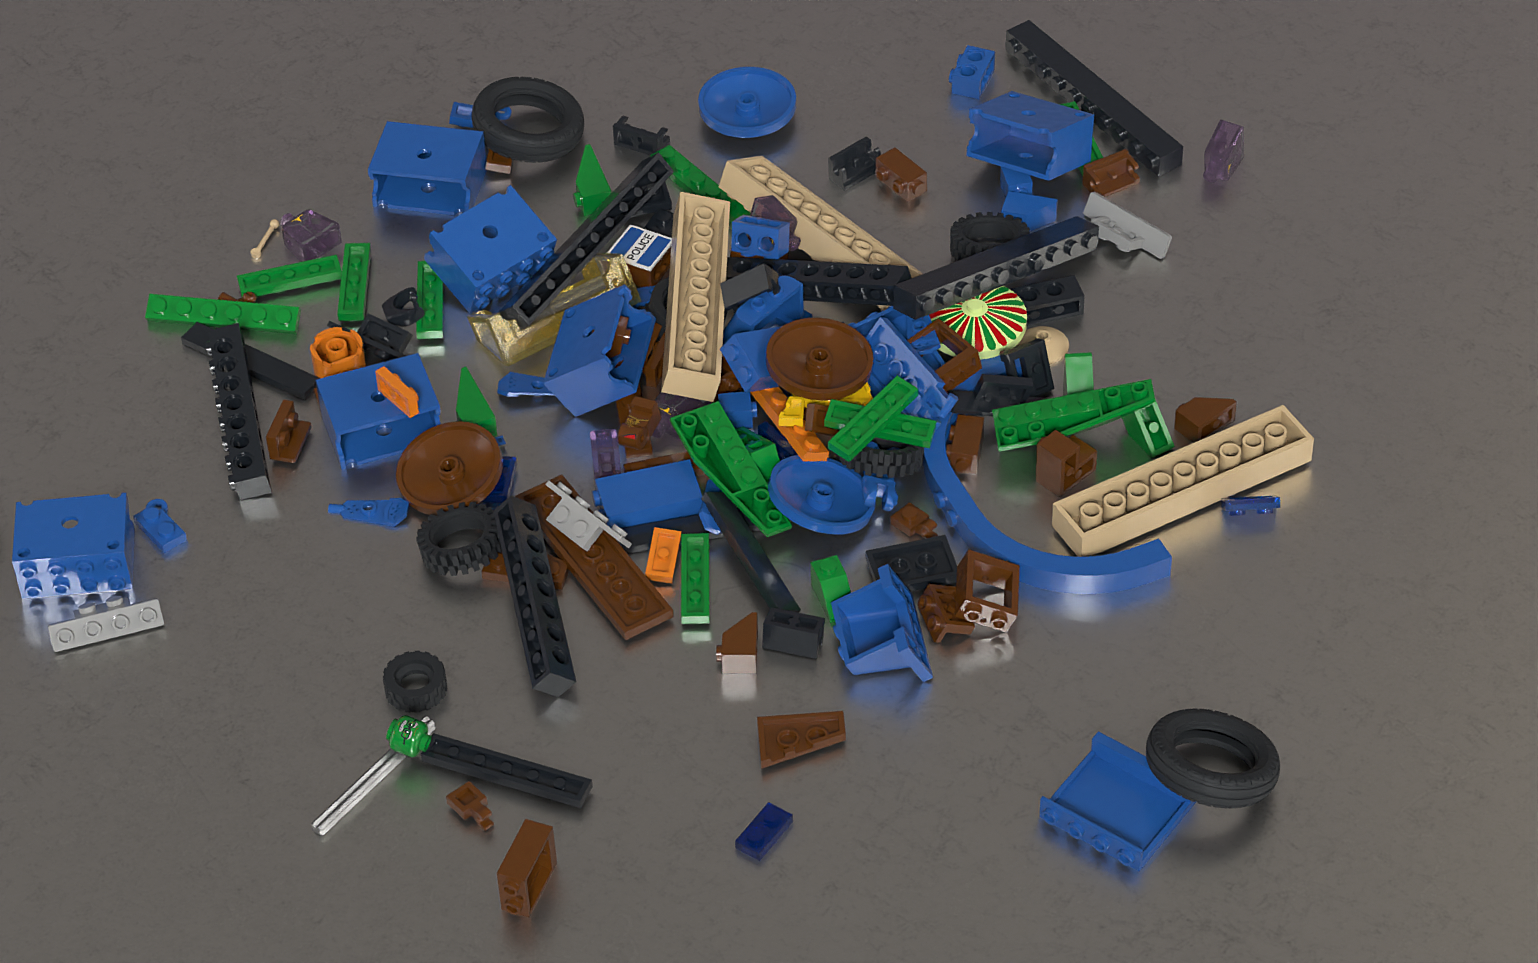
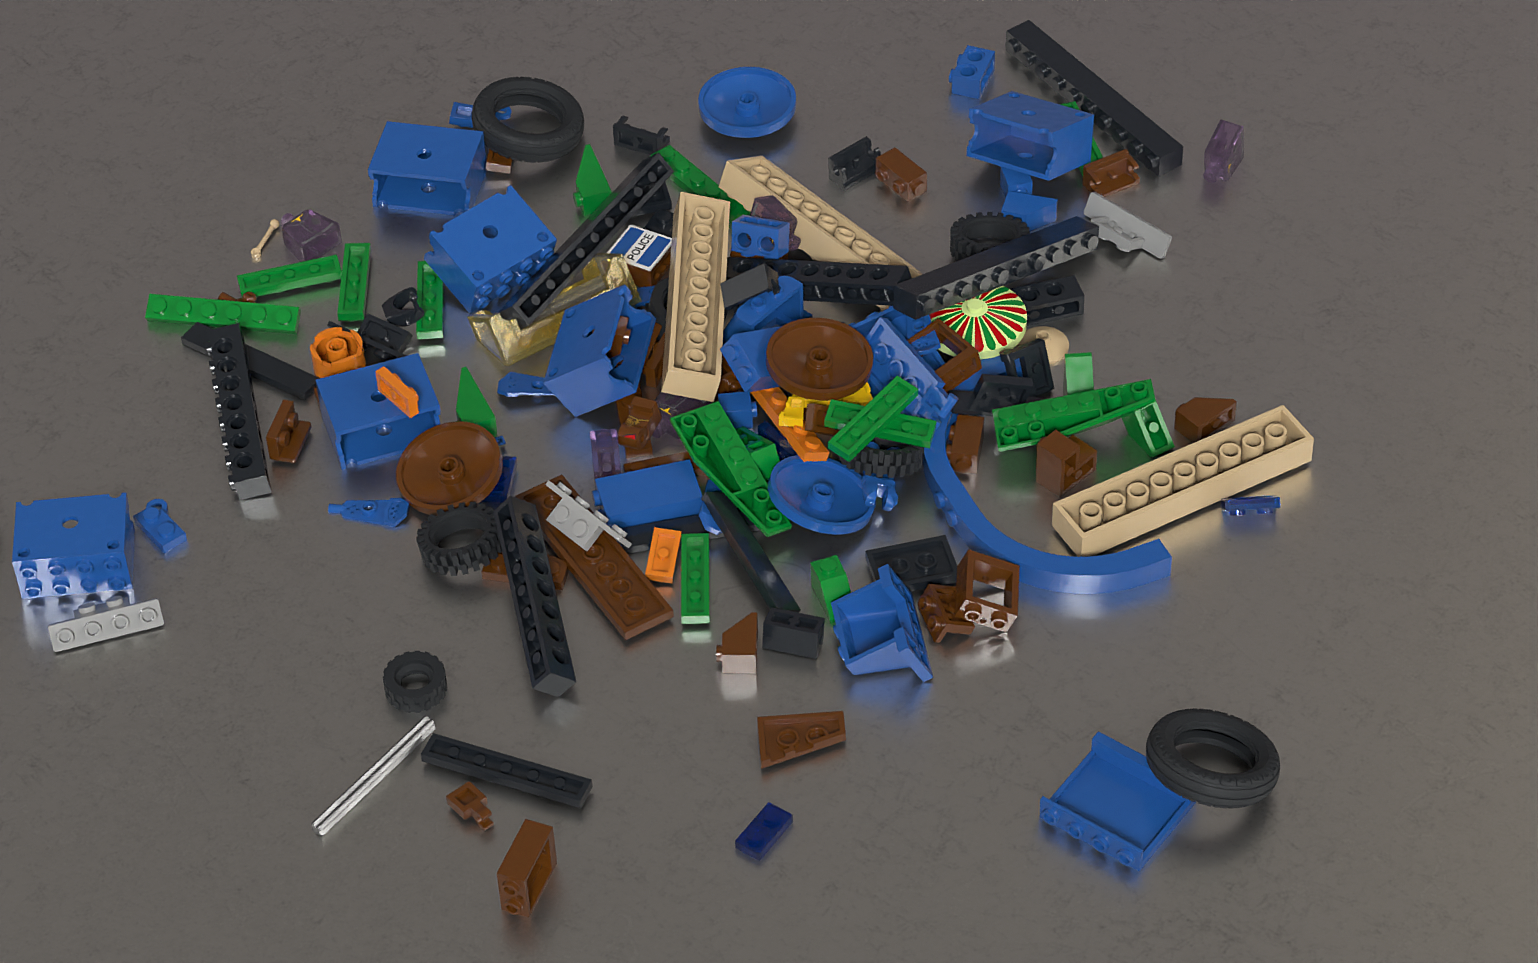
green head [386,715,432,757] -> none
reddish brown plate [890,502,938,539] -> none

